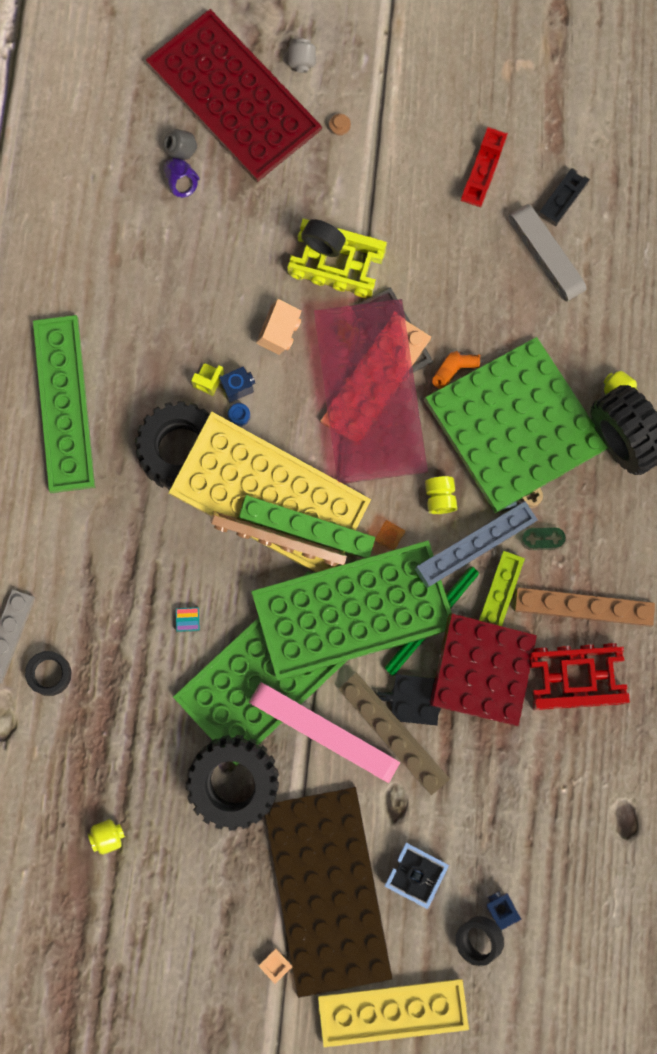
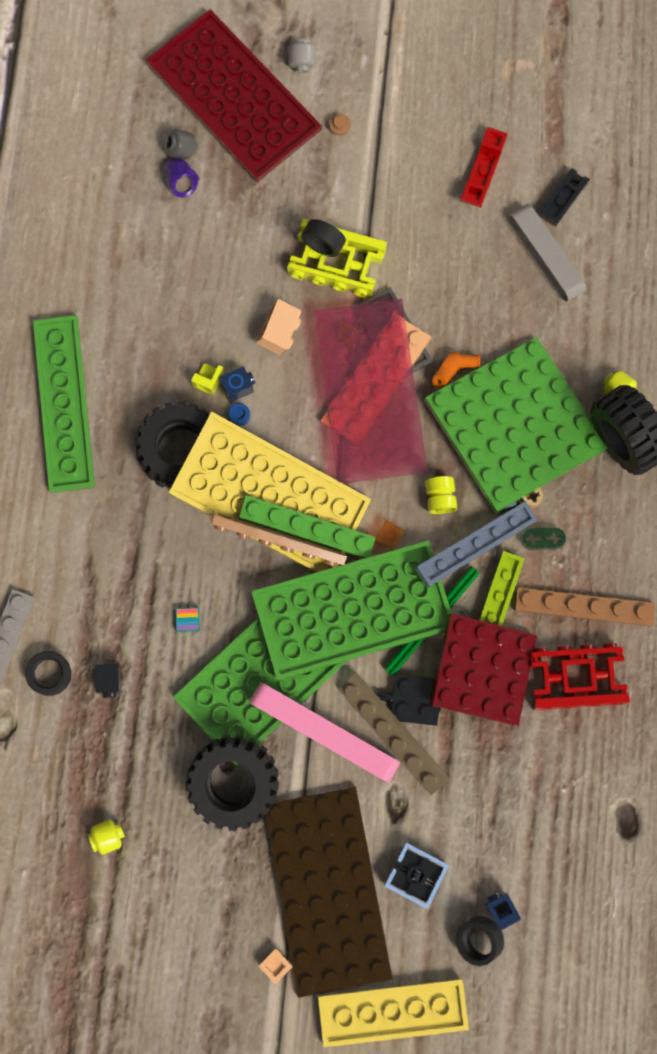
none -> black brick [95,663,122,699]

